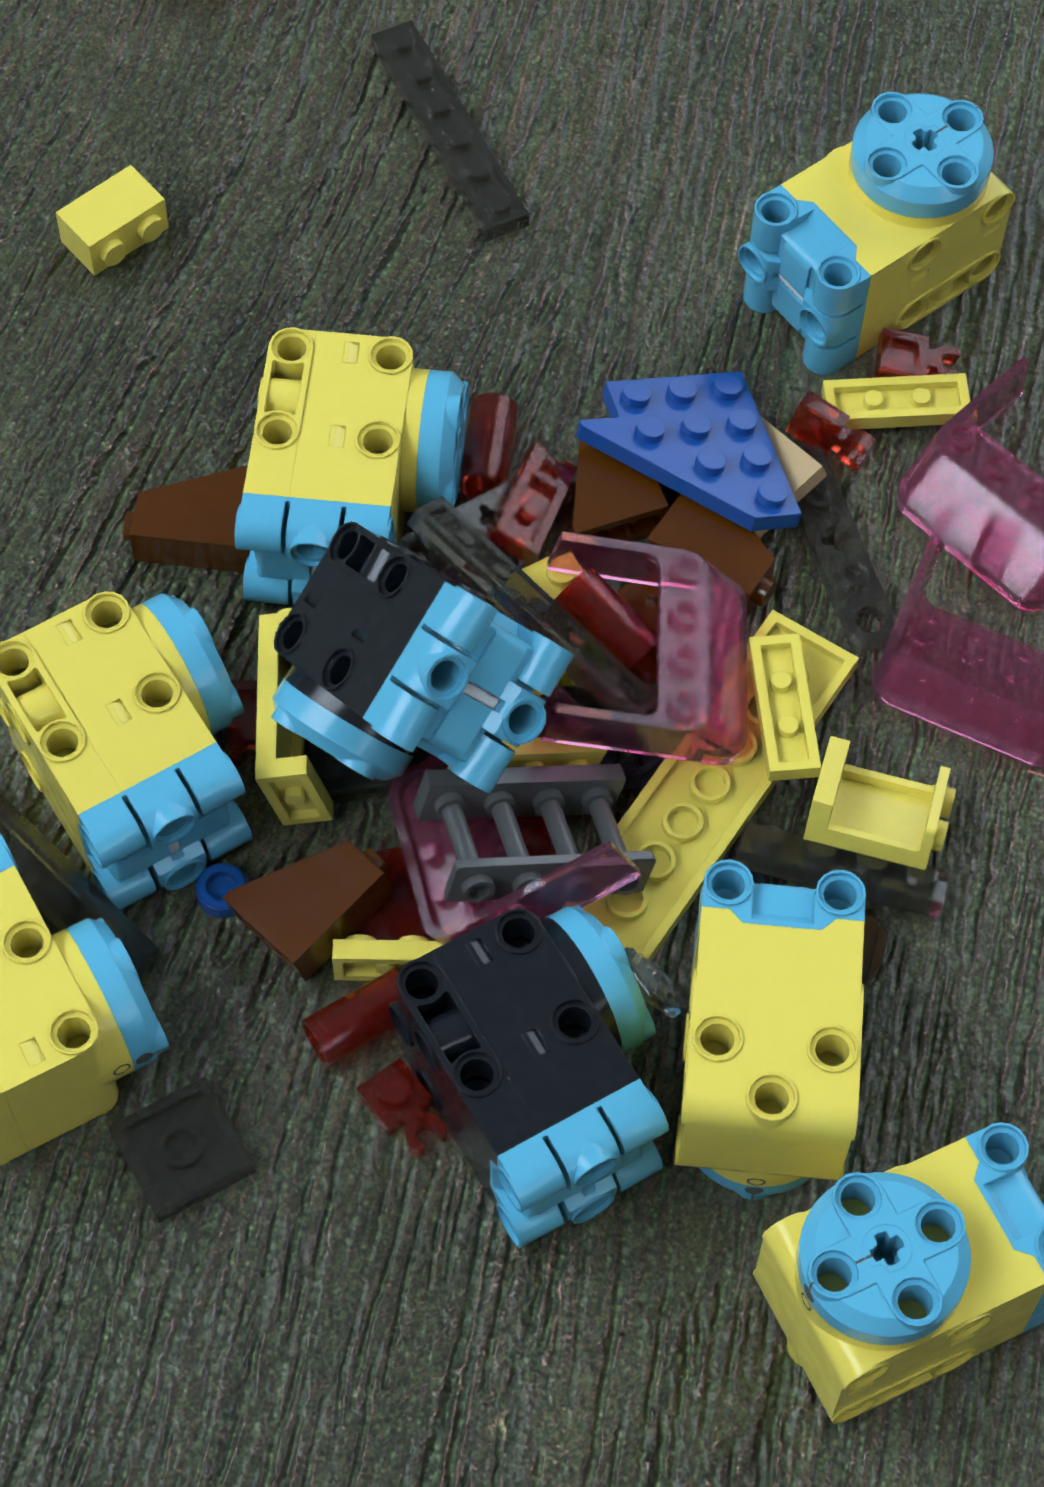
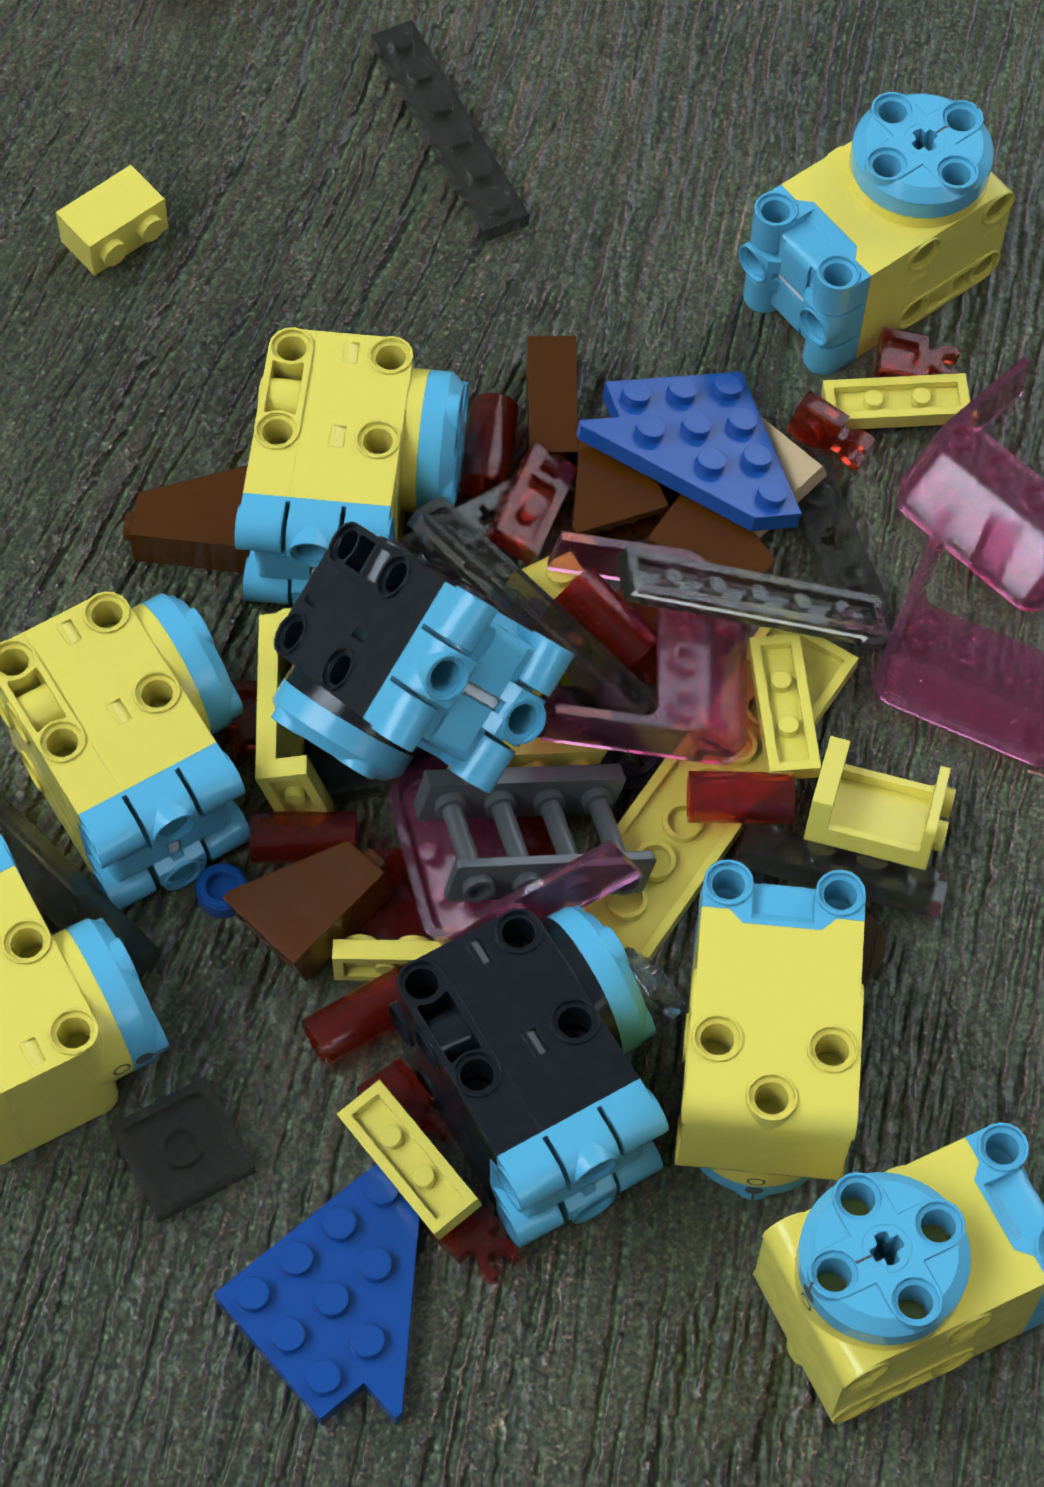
none -> blue wing [214,1164,420,1425]
none -> clear red pin [250,811,358,863]
none -> light yellow plate [337,1079,482,1240]
none -> clear red plate [422,1200,519,1285]
none -> reddish brown slope [525,336,579,468]
none -> clear smoke plate [615,547,890,648]
none -> clear red pin [686,771,795,824]

